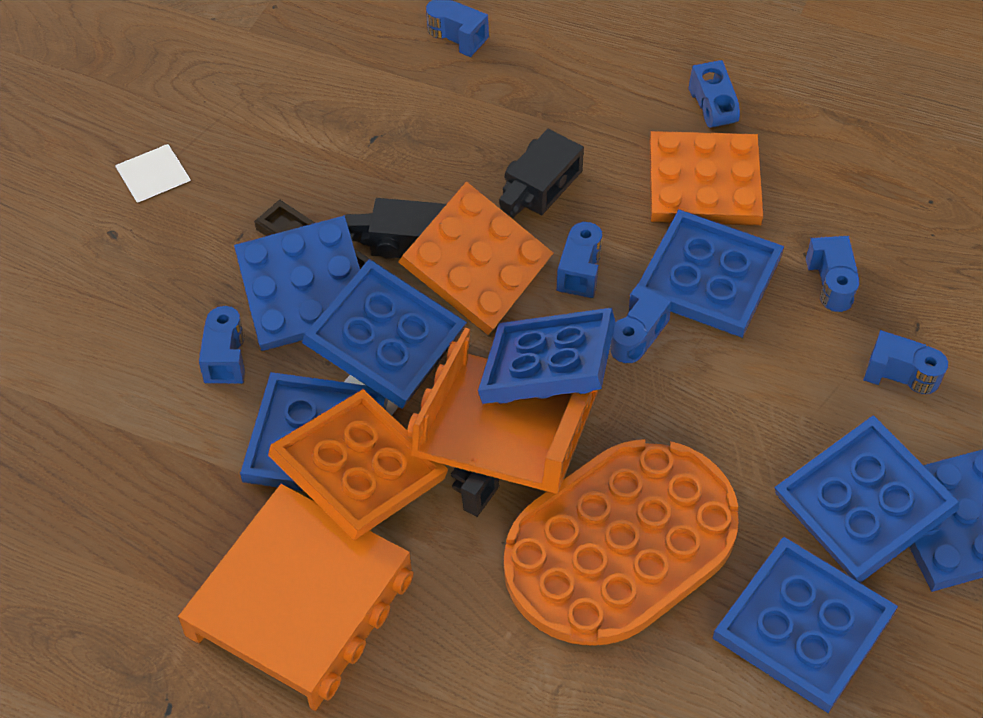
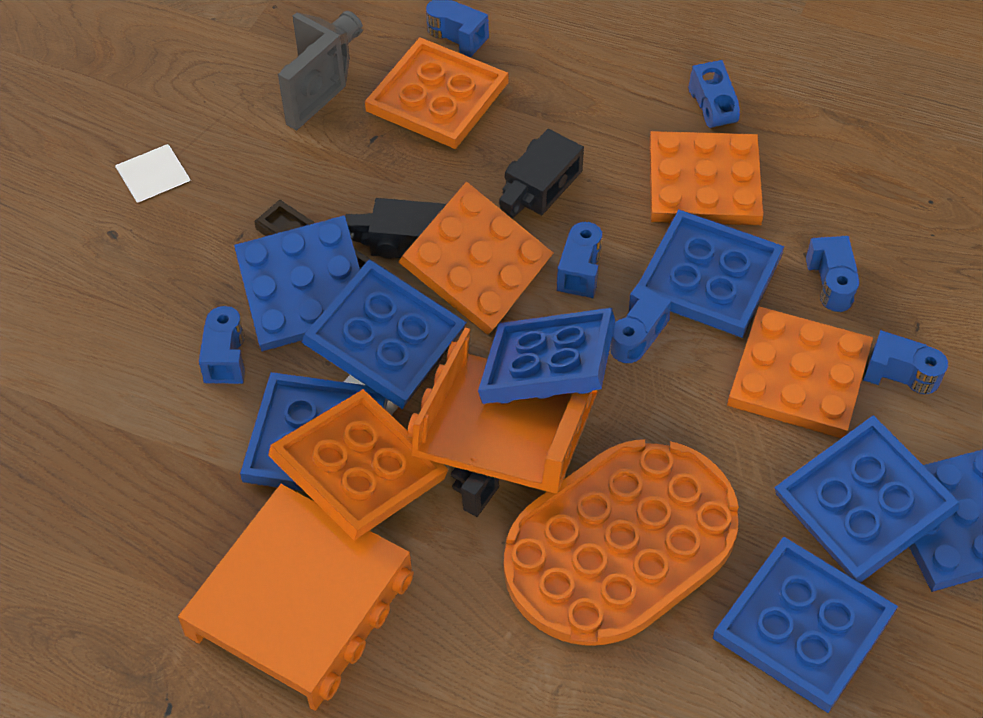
none -> dark grey plate [278,11,363,131]
none -> orange plate [365,37,509,149]
none -> orange plate [727,306,873,438]

